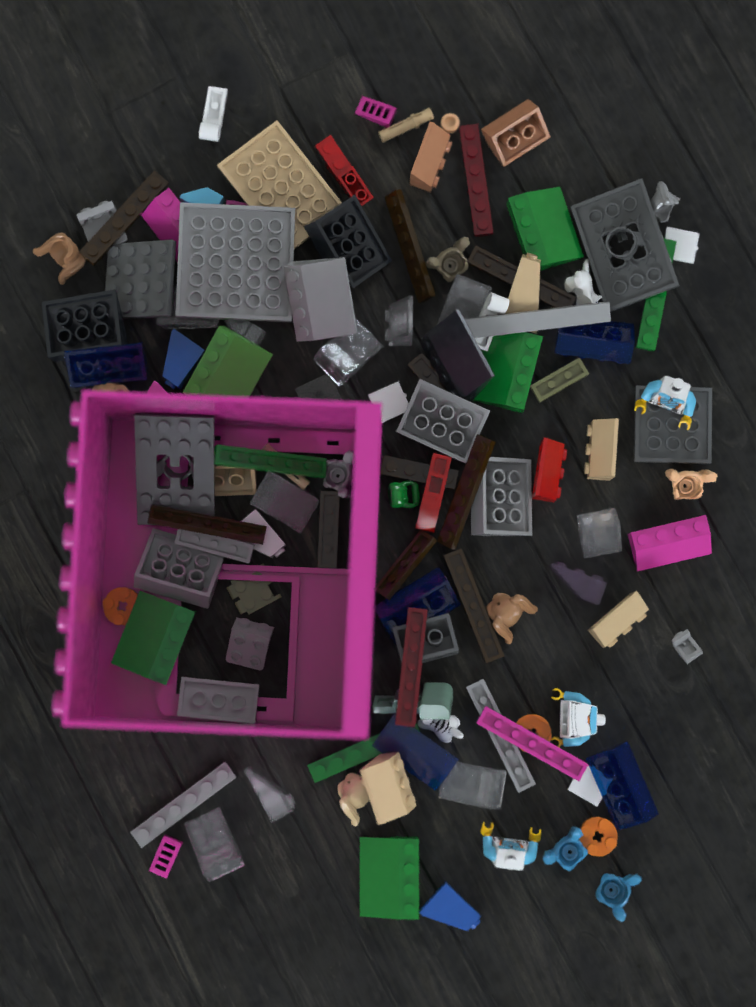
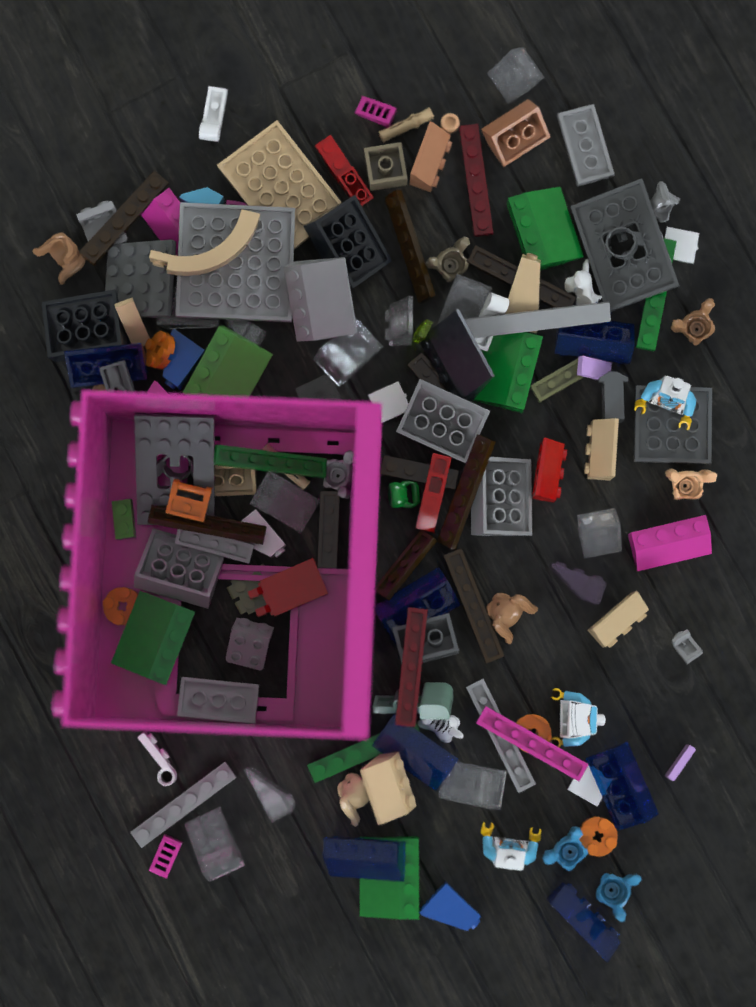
none -> dark grey piece [99,361,135,392]
none -> bright green plate [112,499,136,540]
none -> tan tile [114,298,150,350]
none -> white plate [137,732,177,786]
none -> orange plate [145,331,175,370]
none -> tan arch [149,209,260,276]
none -> orange plate [166,479,213,522]
none -> red tile [248,558,328,617]
none -> clear blue slope [323,836,406,882]
none -> dark tan brick [364,142,407,191]
none -> clear neon green tile [412,319,433,343]
none -> clear slope [488,47,544,103]
none -> clear blue slope [547,882,621,962]
none -> light grey plate [557,104,615,186]
none -> lavender tile [577,356,612,380]
none -> dark grey piece [599,371,628,423]
none -> lavender tile [665,744,696,781]
none -> medium nougat hair [671,298,715,345]

